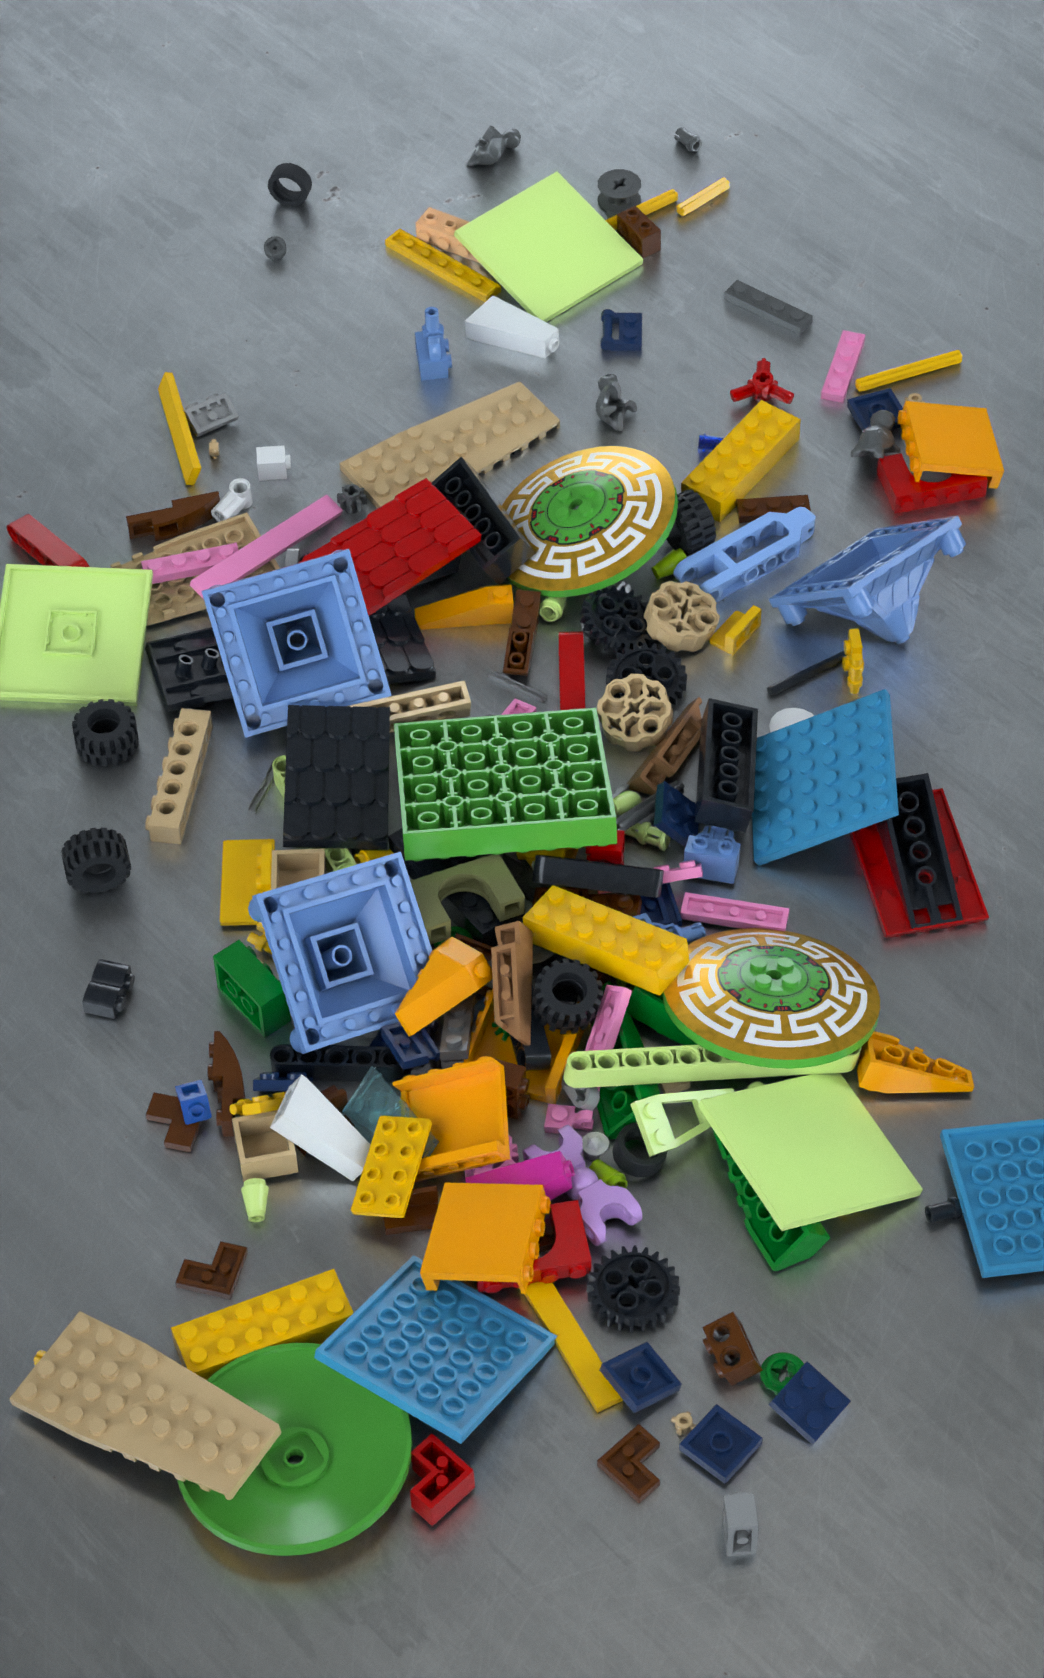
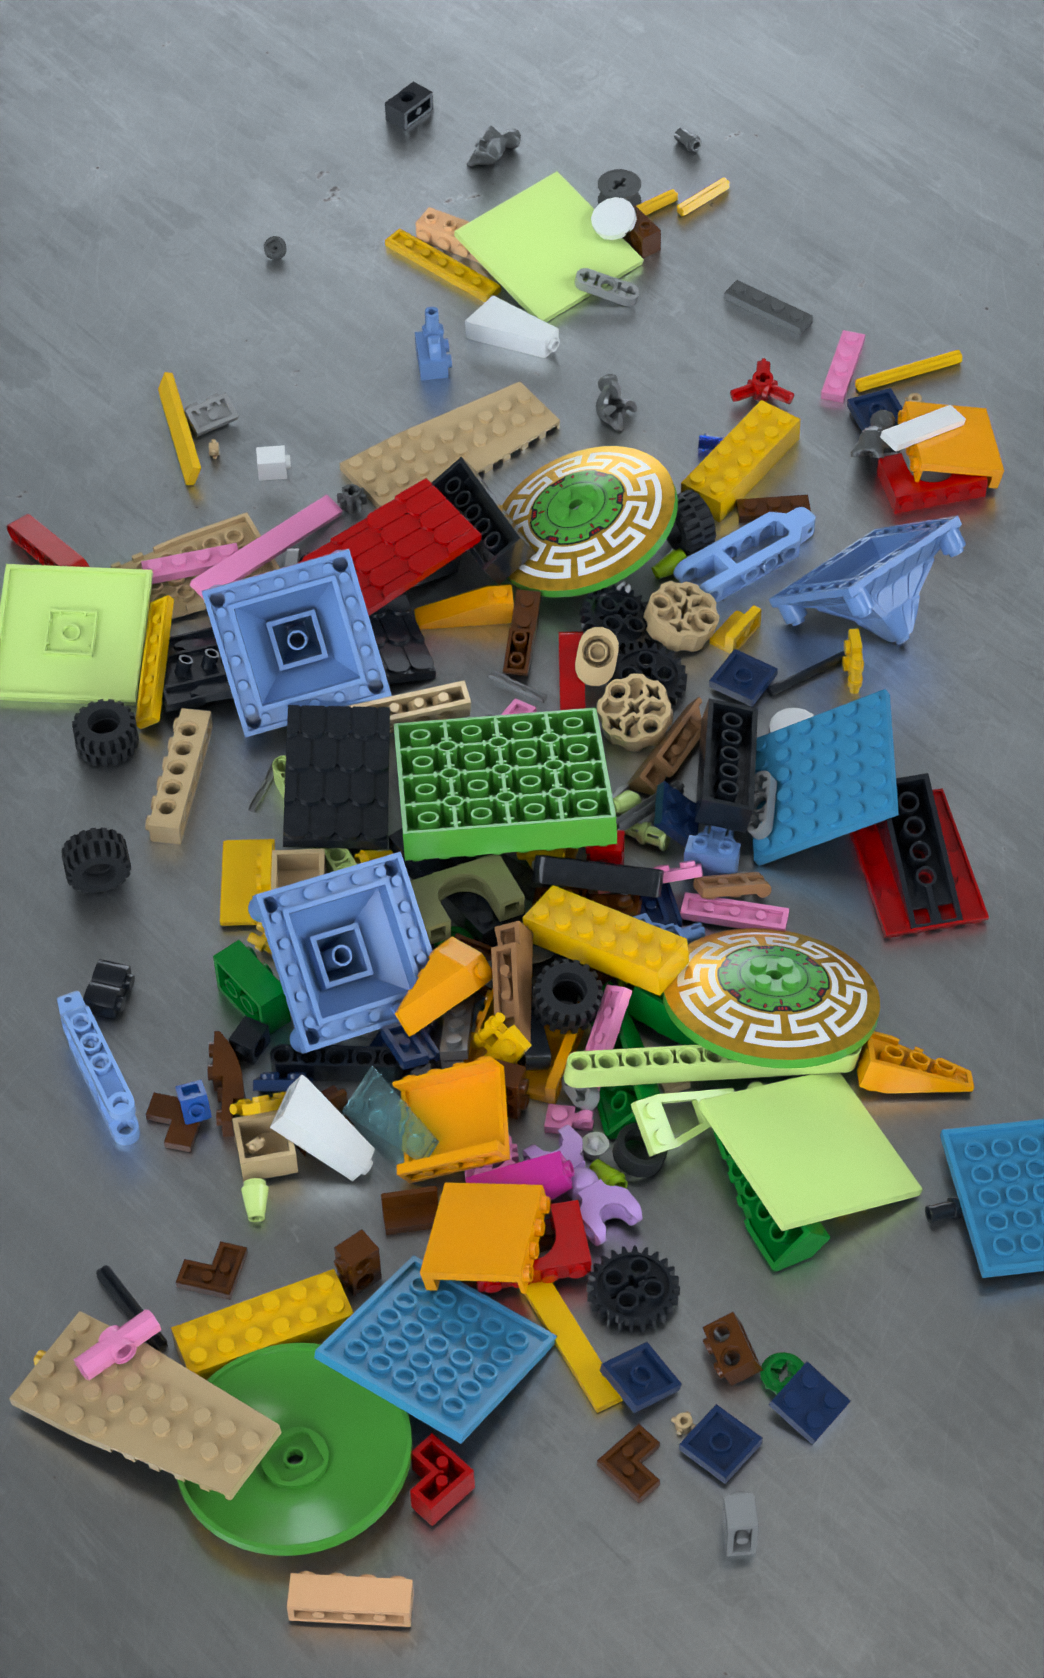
reddish brown slope [126,491,220,542] -> none
white piece [211,478,253,522] -> none
black tyre [268,163,312,206] -> none
yellow bracket [351,1116,432,1218] -> none
yellowish green cone [540,597,567,622] -> none
dark blue plate [600,309,642,351] -> none
none -> light blue piece [57,990,140,1146]
none -> bright pink piece [73,1309,161,1380]
none -> black axle [96,1265,168,1352]
none -> yellow tile [135,595,174,729]
none -> black brick [228,1015,271,1065]
none -> tan piece [243,1136,266,1154]
none -> light nougat brick [287,1571,414,1627]
none -> reddish brown brick [334,1229,382,1297]
none -> black brick [385,81,434,130]
none -> yellow plate [471,1012,532,1064]
none -> light grey beam [574,268,639,306]
none -> tan piece [575,627,619,686]
none -> white tile [591,197,637,240]
none -> medium nougat plate [693,872,772,900]
none -> dark blue plate [709,649,778,707]
none -> light grey beam [747,771,777,840]
none -> white tile [880,405,966,452]

